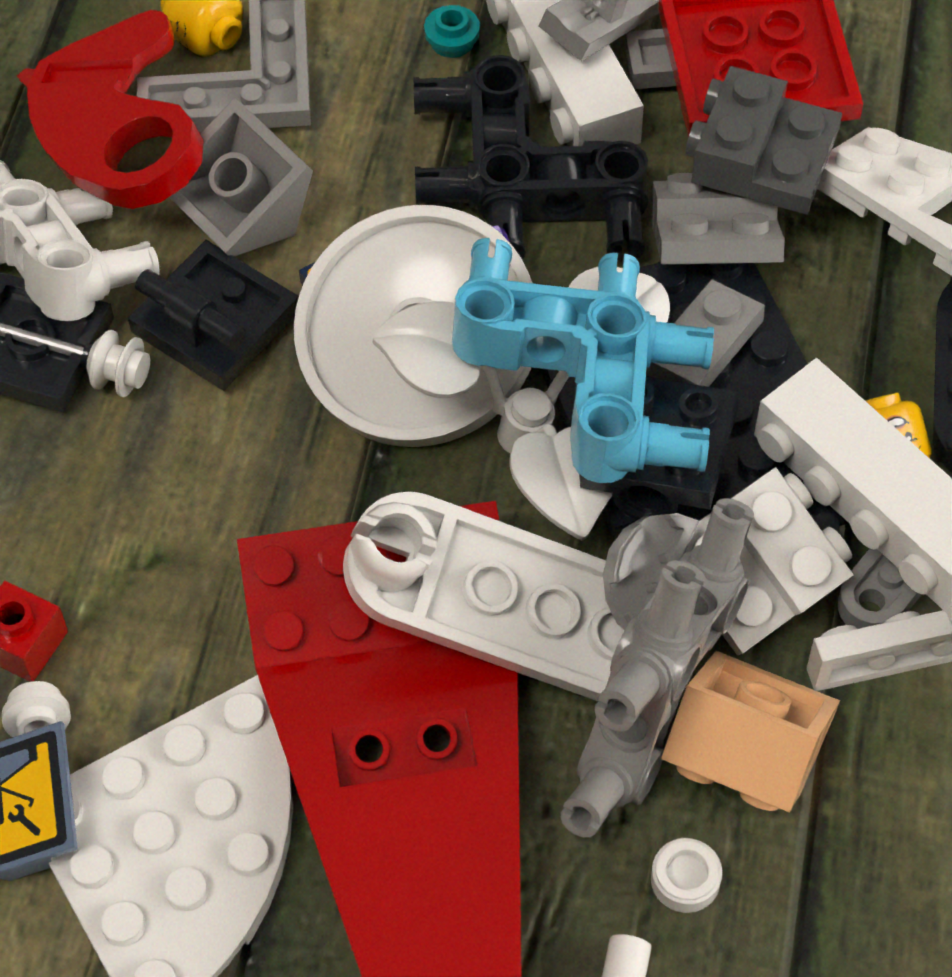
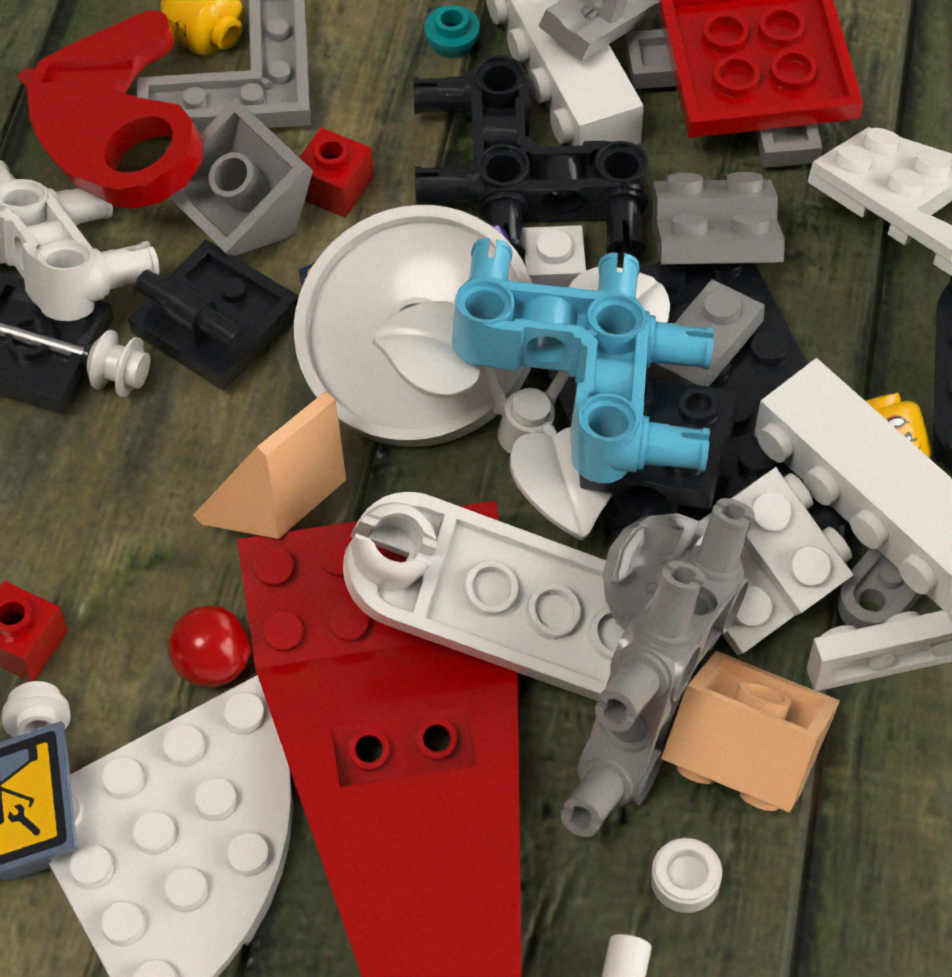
dark grey plate [685,66,842,214] -> none
none -> red piece [168,605,252,688]
none -> light nougat slope [193,390,346,539]
none -> red plate [299,127,374,218]
none -> white plate [523,225,586,287]

